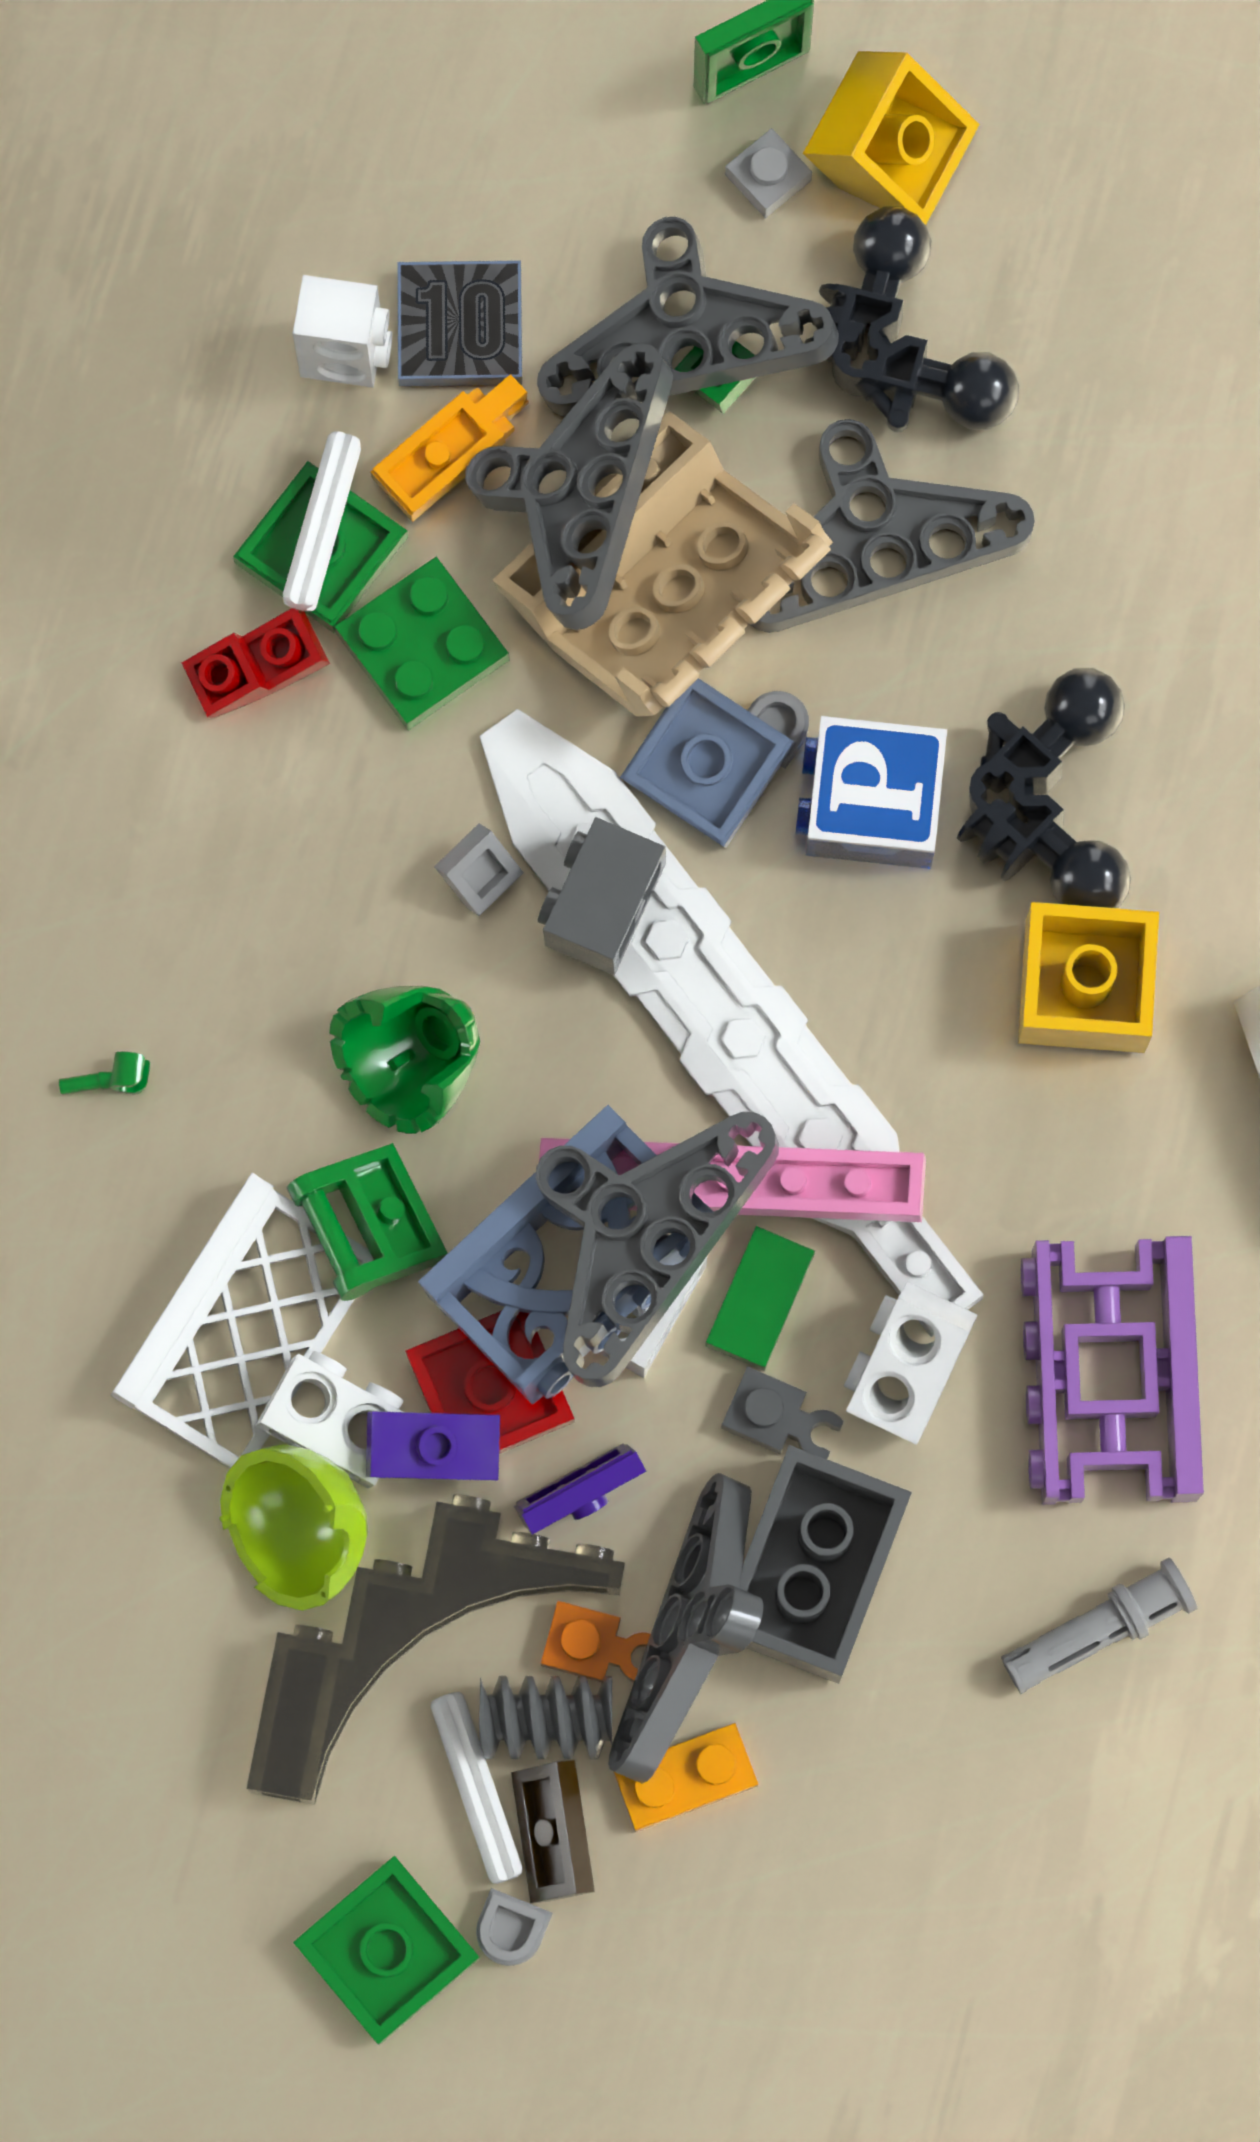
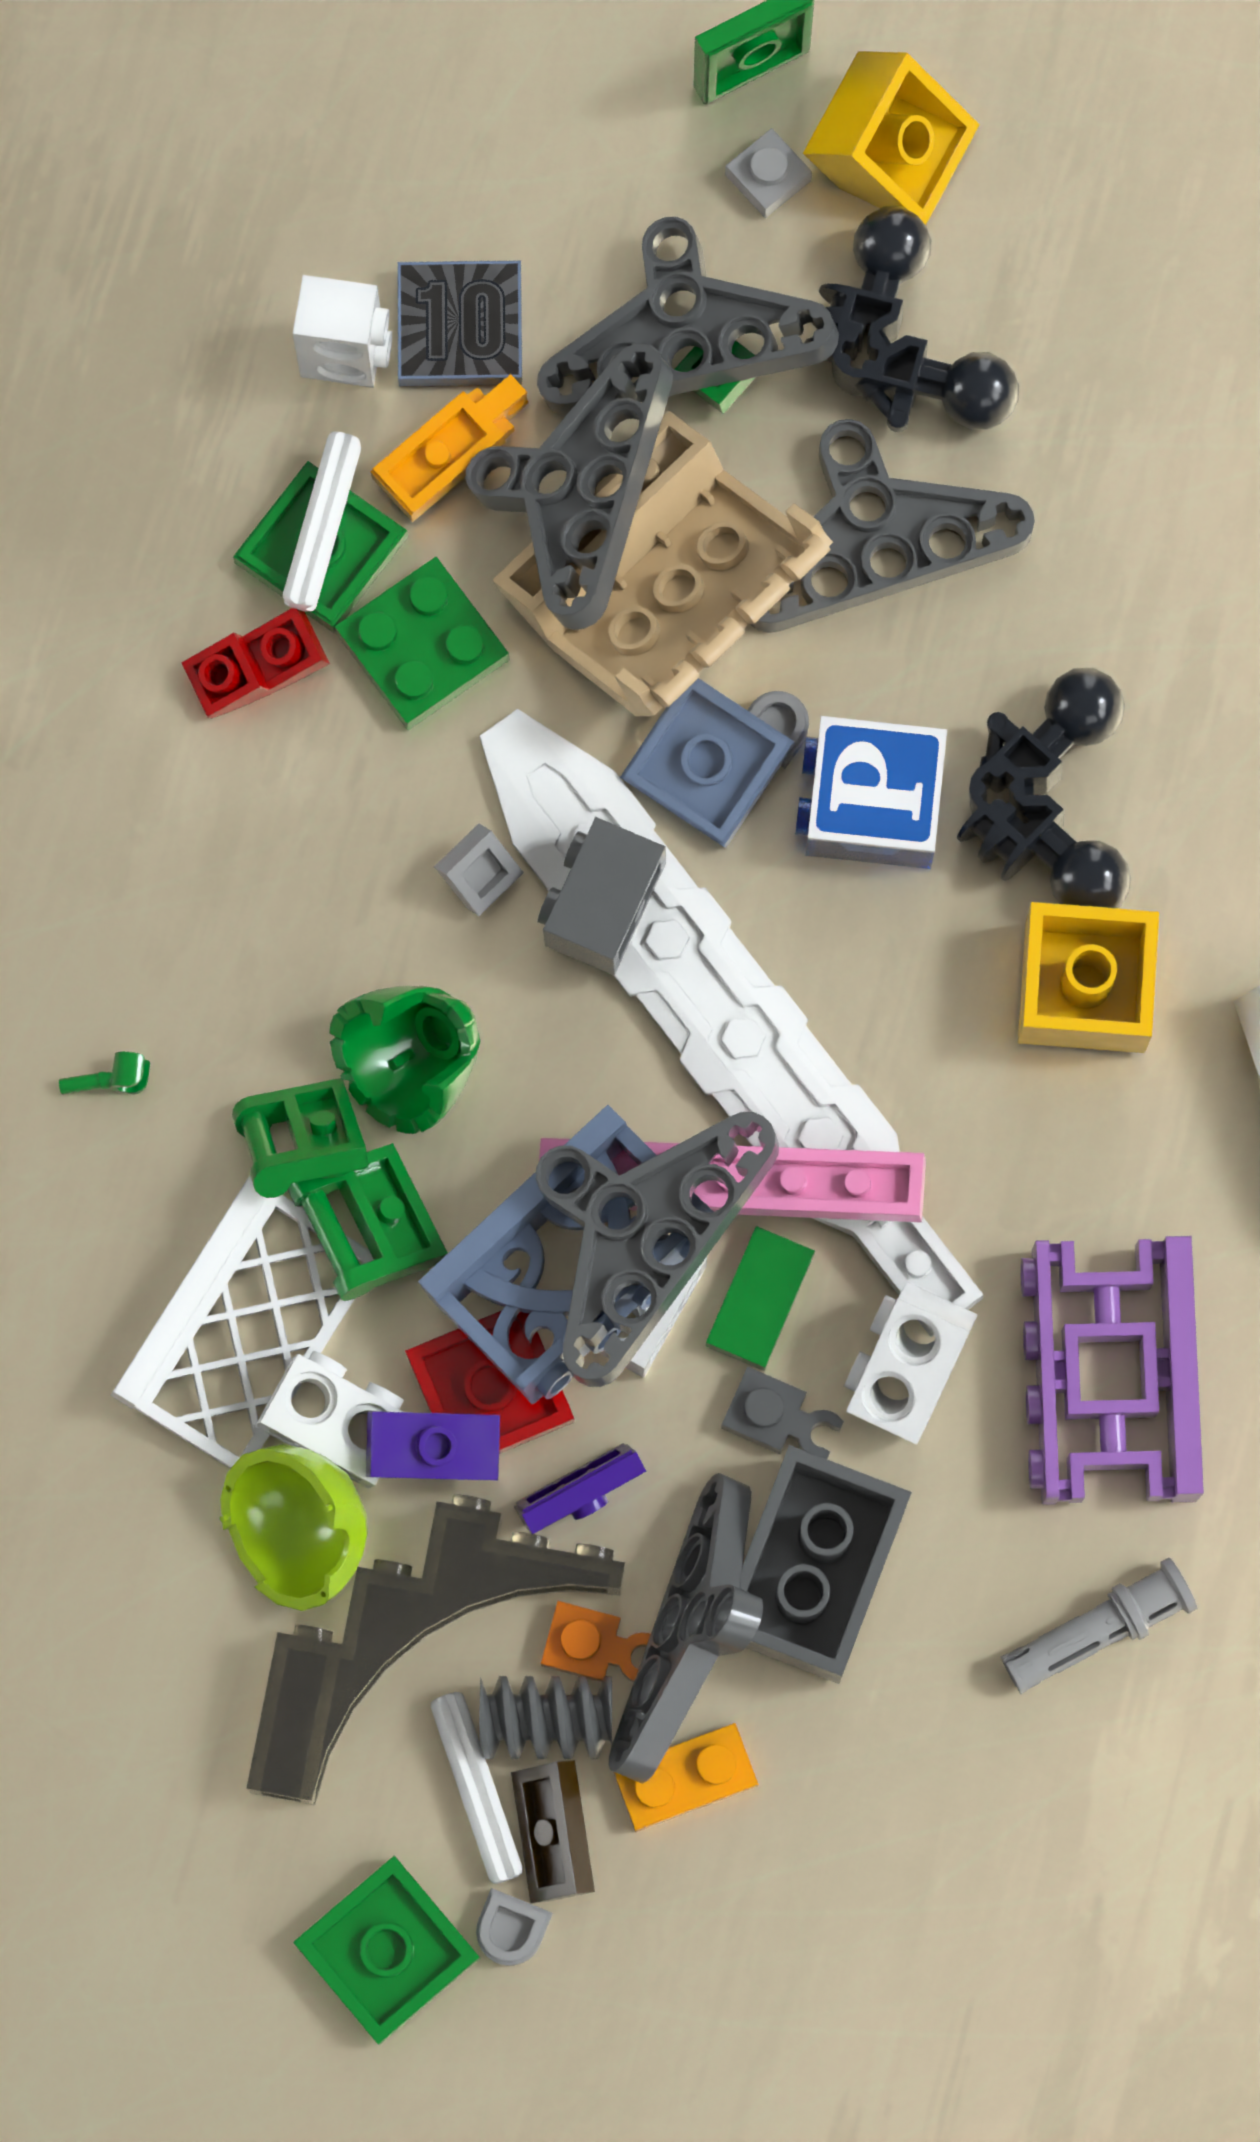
none -> green plate [232,1078,369,1198]

